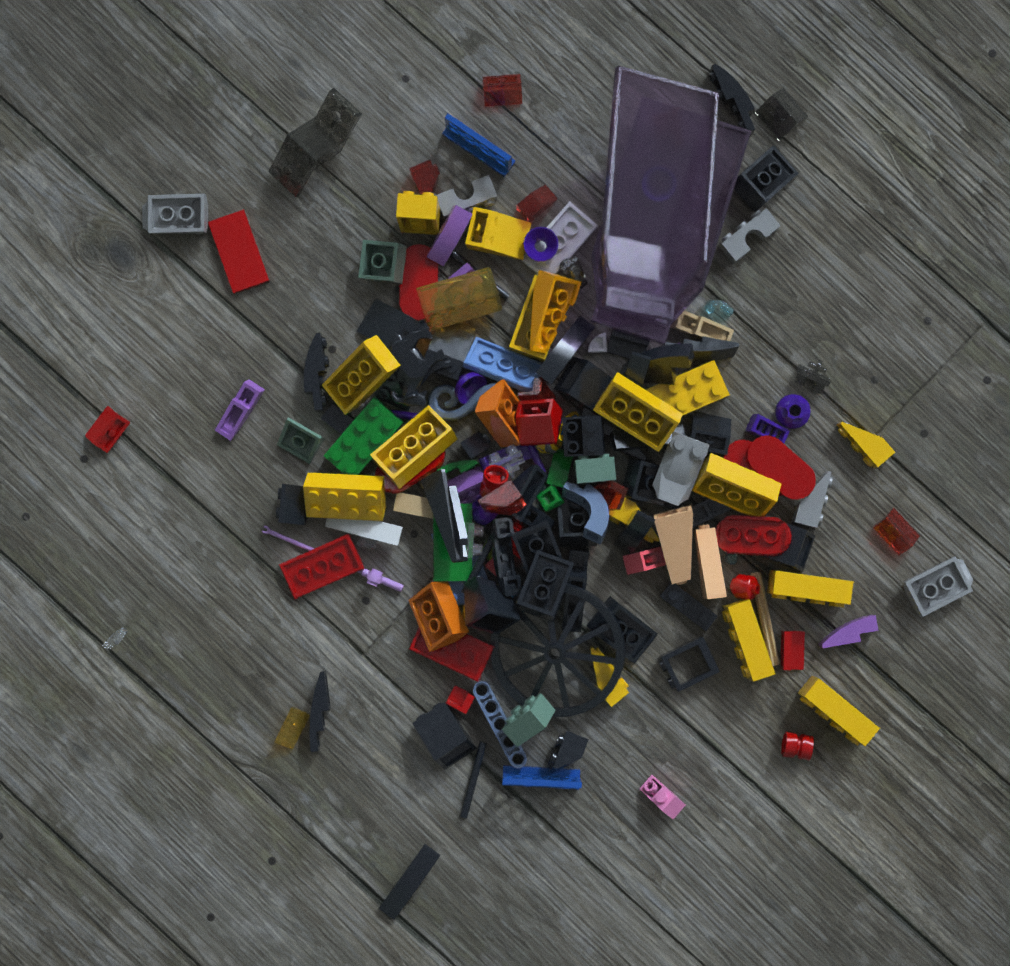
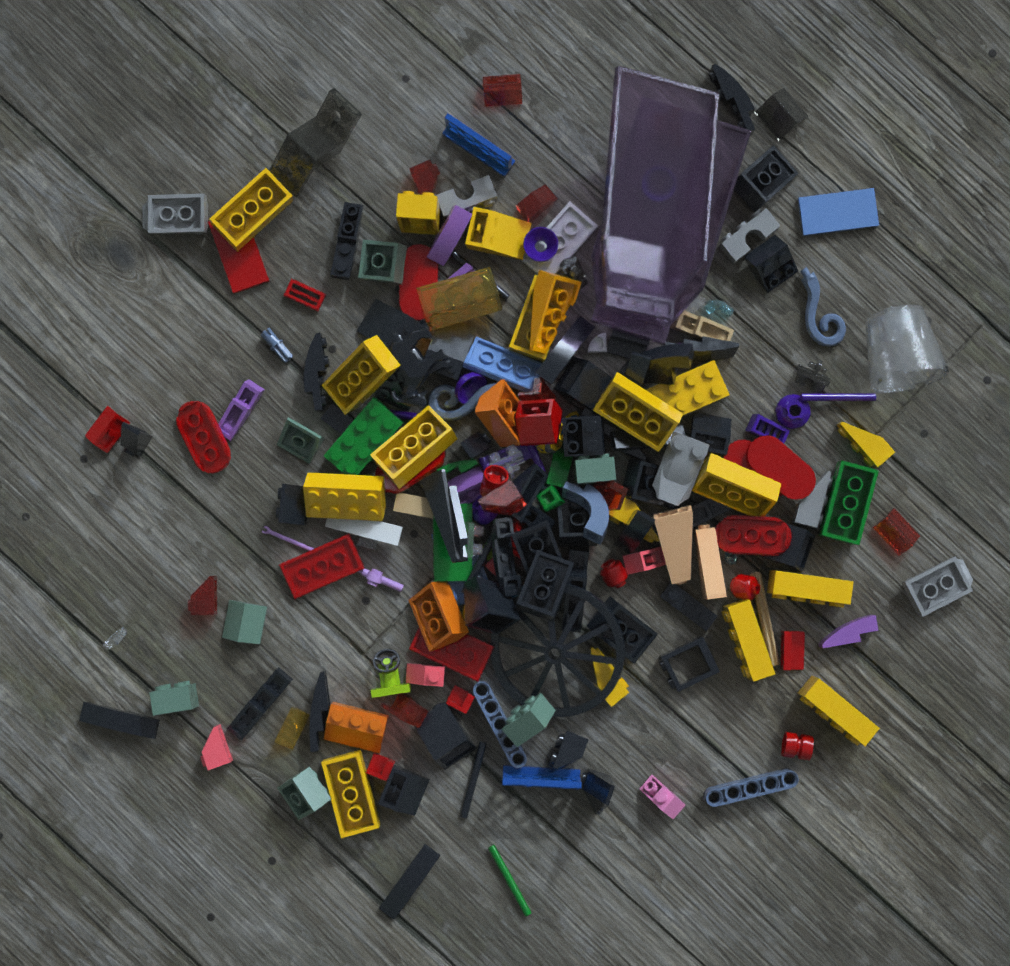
none -> black slope [79,702,160,739]
none -> black slope [120,422,153,457]
none -> sand green brick [149,680,199,716]
none -> red tile [176,401,231,474]
none -> clear red slope [188,576,217,615]
none -> coral slope [201,724,233,770]
none -> yellow brick [209,168,293,252]
none -> sand green slope [222,600,267,644]
none -> black slope [227,667,293,741]
none -> sand blue axle [260,328,293,363]
none -> sand green brick [277,767,331,820]
none -> red tile [283,278,326,312]
none -> yellow brick [321,749,381,838]
none -> orange slope [324,702,389,753]
none -> black slope [330,202,363,281]
none -> red panel [365,753,395,782]
none -> lime piece [371,649,411,698]
none -> black slope [378,765,430,816]
none -> clear red panel [381,693,428,728]
none -> coral slope [406,663,445,687]
none -> green bar [488,844,532,917]
none -> black wedge [581,768,615,815]
none -> red head [600,559,628,588]
none -> sand blue beam [704,768,799,807]
none -> black slope [744,235,798,293]
none -> medium blue tile [798,188,879,236]
none -> sand blue plant [800,267,846,347]
none -> dark purple bar [800,393,876,401]
none -> green brick [818,460,879,545]
none -> clear cone [865,305,949,393]

